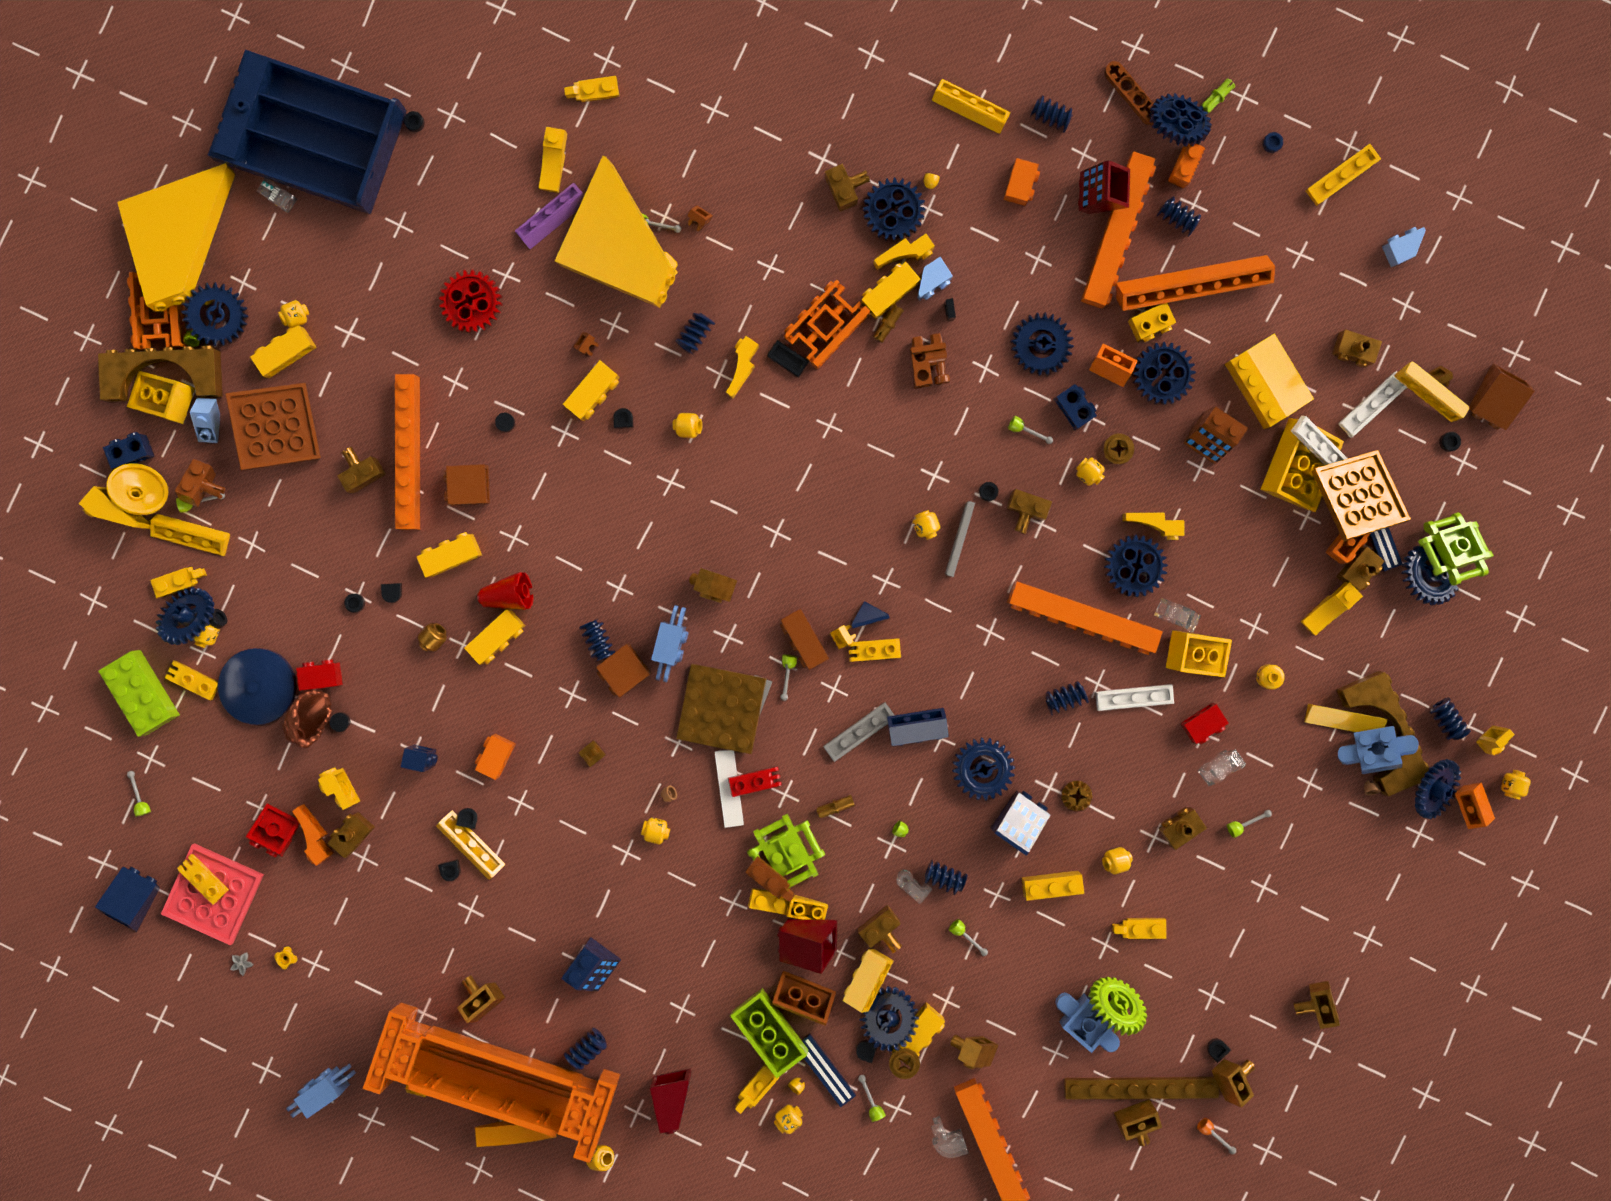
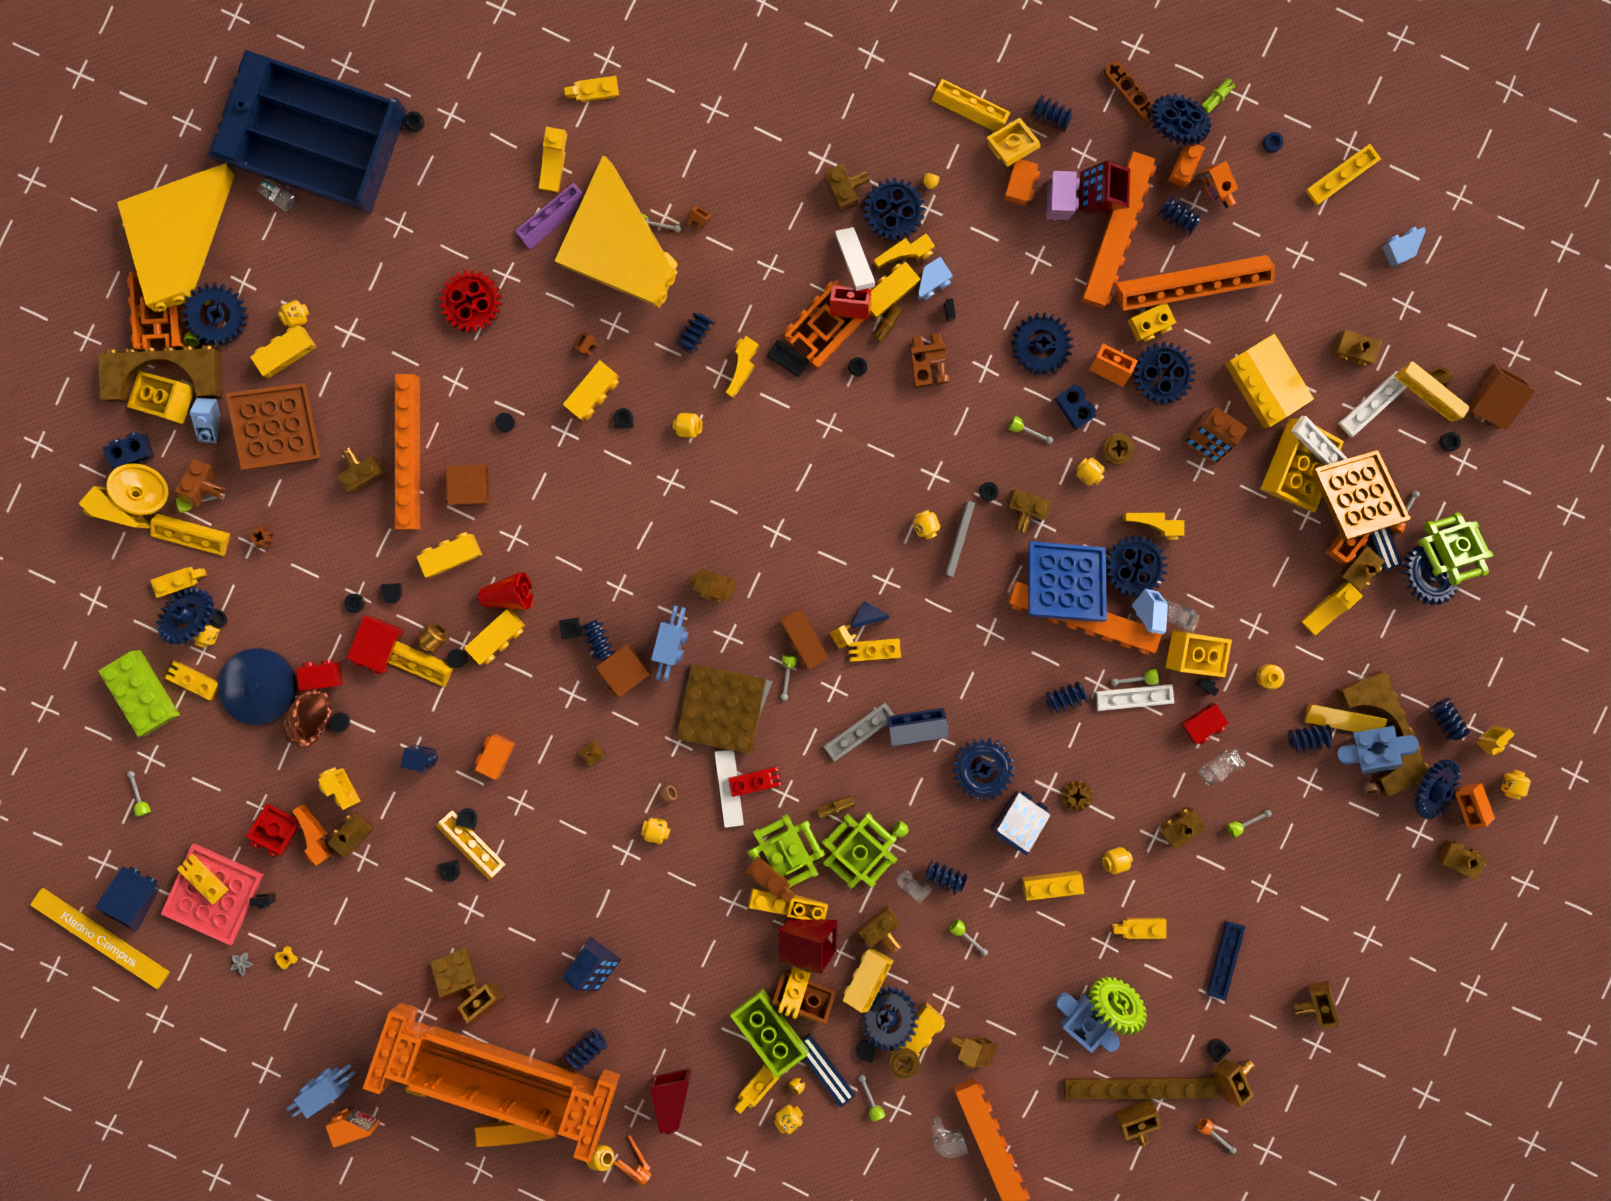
none -> yellow tile [30,888,170,989]
none -> dark orange gear [249,526,274,548]
none -> black plate [250,893,276,909]
none -> orange slope [326,1107,380,1148]
none -> red panel [347,615,404,675]
none -> yellow slope [388,641,453,687]
none -> pearl gold plate [430,947,478,999]
none -> black tile [447,649,467,668]
none -> black plate [559,617,582,639]
none -> orange plant [613,1135,651,1186]
none -> yellow hinge [778,966,811,1019]
none -> lime brick [822,812,898,889]
none -> red brick [830,285,872,320]
none -> white tile [835,227,875,291]
none -> black plate [848,357,867,377]
none -> yellow plate [987,118,1041,167]
none -> blue plate [1028,541,1107,622]
none -> lavender brick [1046,171,1080,220]
none -> hinge [1111,669,1159,686]
none -> light blue slope [1132,589,1168,634]
none -> black plate [1195,677,1219,696]
none -> orange torso [1197,161,1238,208]
none -> dark blue tile [1206,921,1246,1000]
none -> dark blue piece [1288,724,1332,753]
none -> hinge [1389,491,1420,534]
none -> pearl gold brick [1435,840,1487,880]

